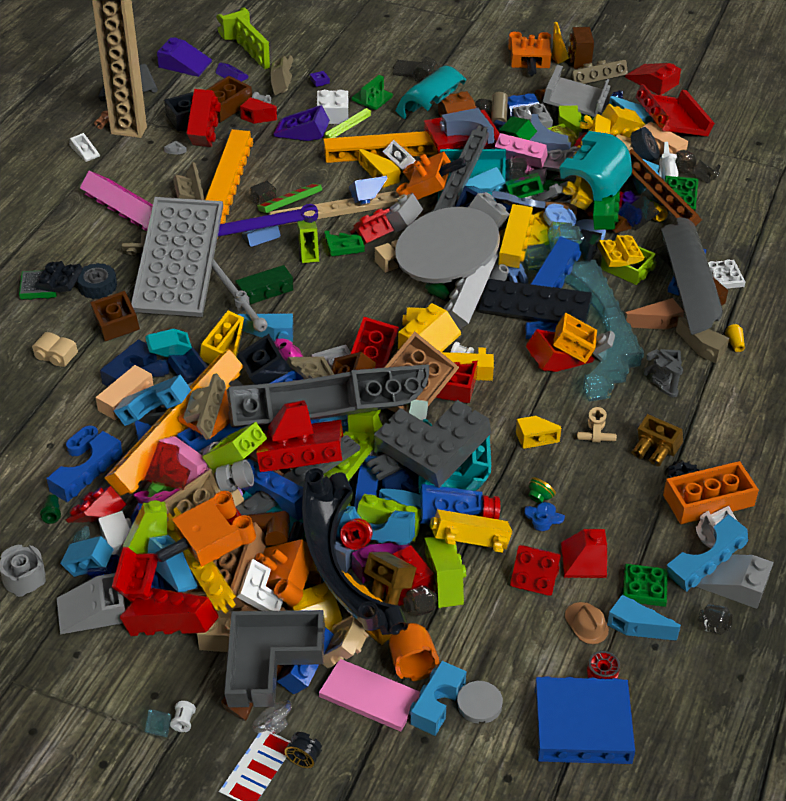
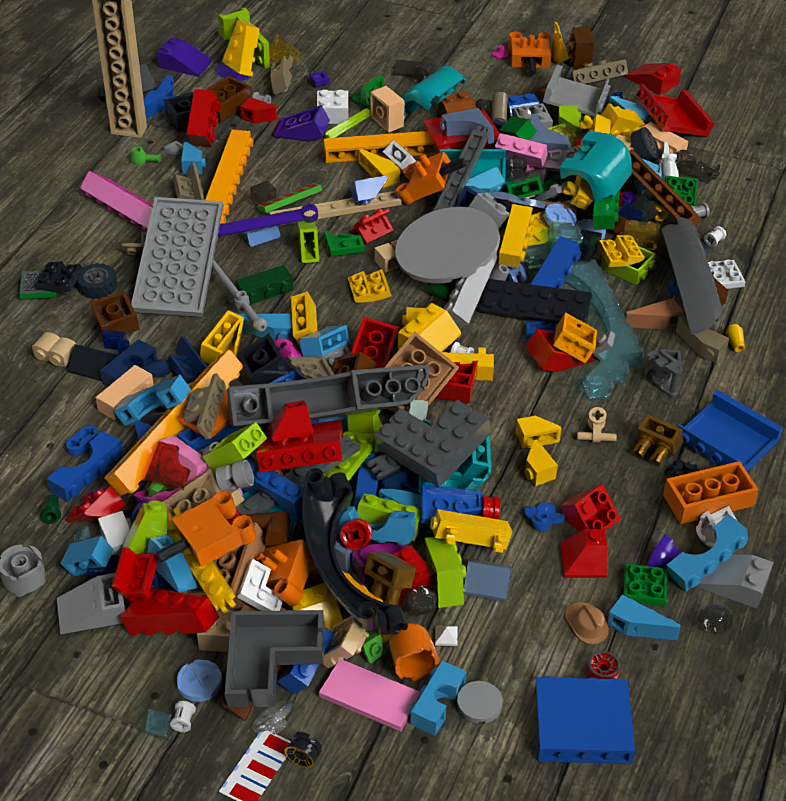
white slope [70,133,100,162] -> none
nougat pin [94,111,109,129] -> none
teal slope [145,329,192,357] -> none
light grey brick [386,193,423,232] -> none
red bracket [510,545,561,596] -> none
green piece [528,477,556,504] -> none
none -> black slope [68,344,118,381]
none -> clear blue bracket [102,330,129,355]
none -> bright green bar [131,147,161,165]
none -> blue slope [144,75,174,119]
none -> light blue tile [177,660,223,702]
none -> dark azure slope [181,142,206,174]
none -> yellow wedge [222,20,260,76]
none -> clear yellow arch [269,34,301,64]
none -> yellow brick [291,291,318,346]
none -> dark azure brick [299,325,350,357]
none -> yellow slope [348,269,392,303]
none -> bright green bracket [361,630,387,663]
none -> light nougat brick [371,86,405,133]
none -> white slope [435,626,457,646]
none -> sand blue slope [463,559,512,601]
none -> dark pink plant [492,45,510,59]
none -> yellow slope [524,439,558,487]
none -> red slope [560,484,621,532]
none -> clear yellow brick [623,220,660,250]
none -> dark purple brick [647,534,681,569]
none -> blue panel [678,390,783,472]
none -> light grey bush [690,203,710,218]
none -> white bush [704,226,726,247]

